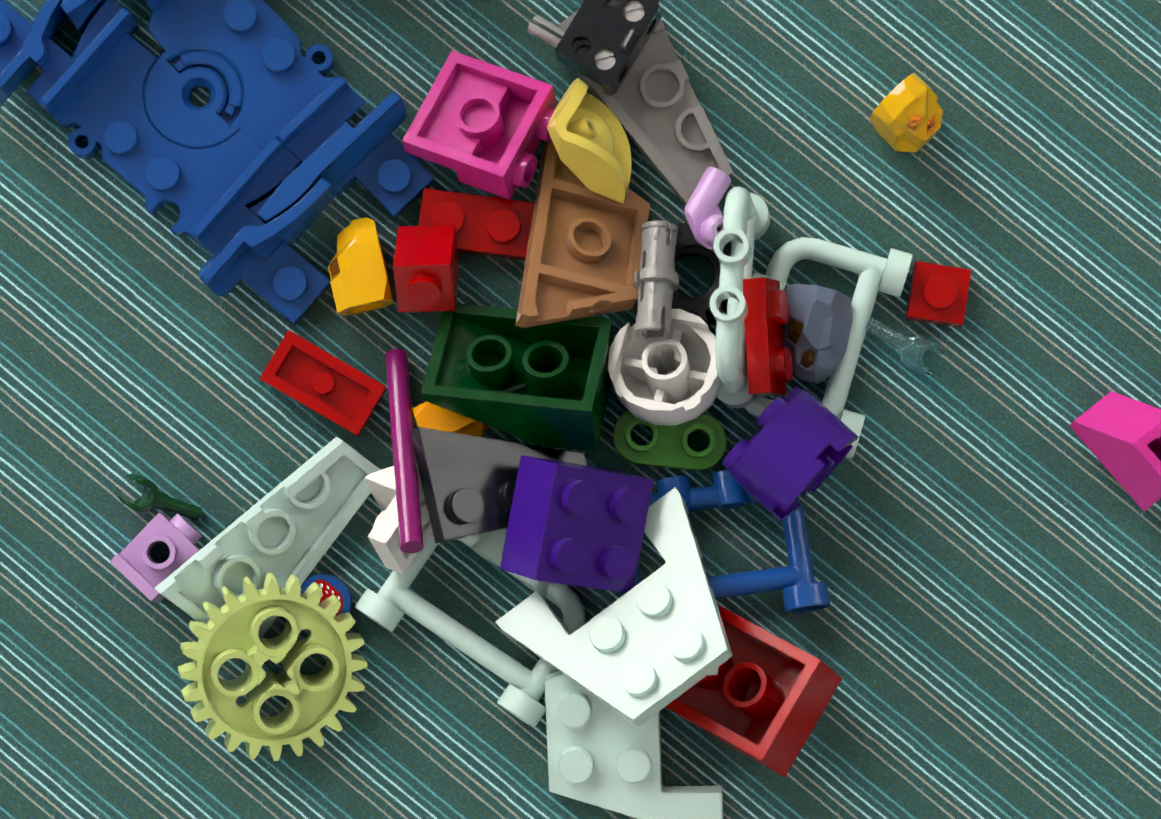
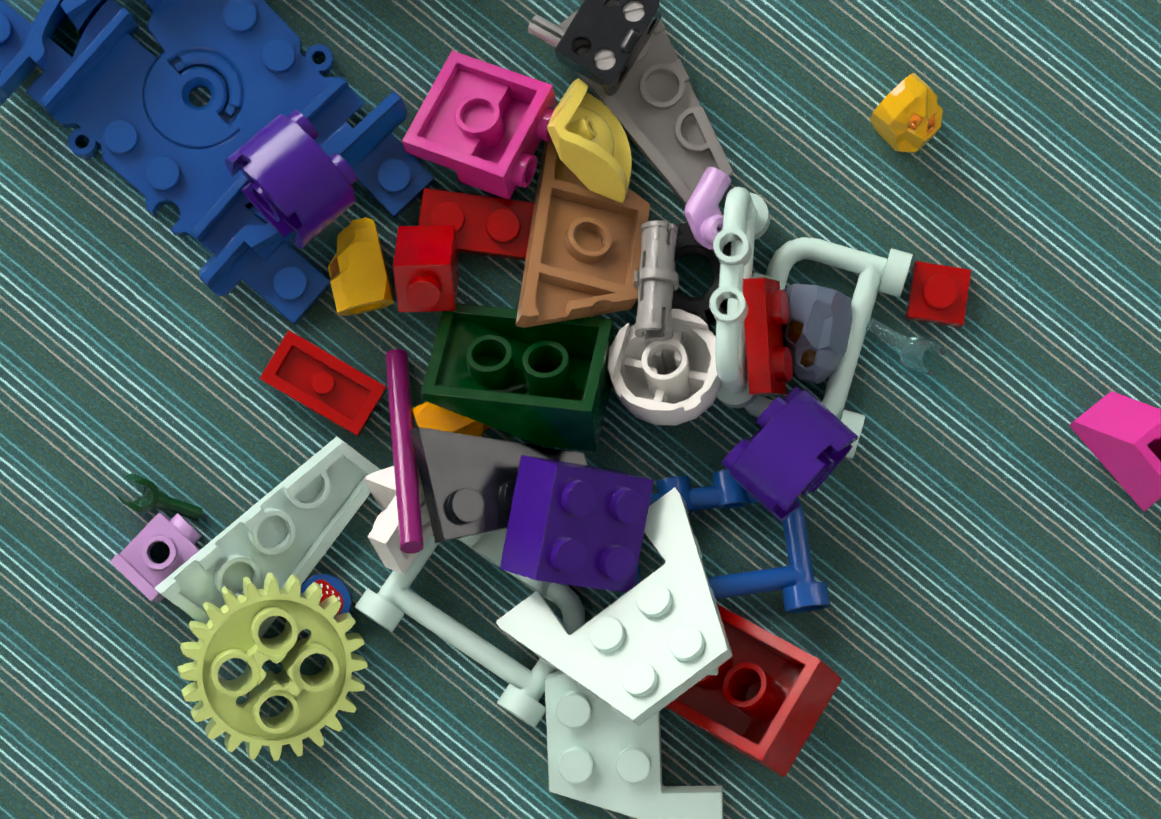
bright green plate [613,410,727,471] -> none
none -> dark purple brick [225,110,357,248]

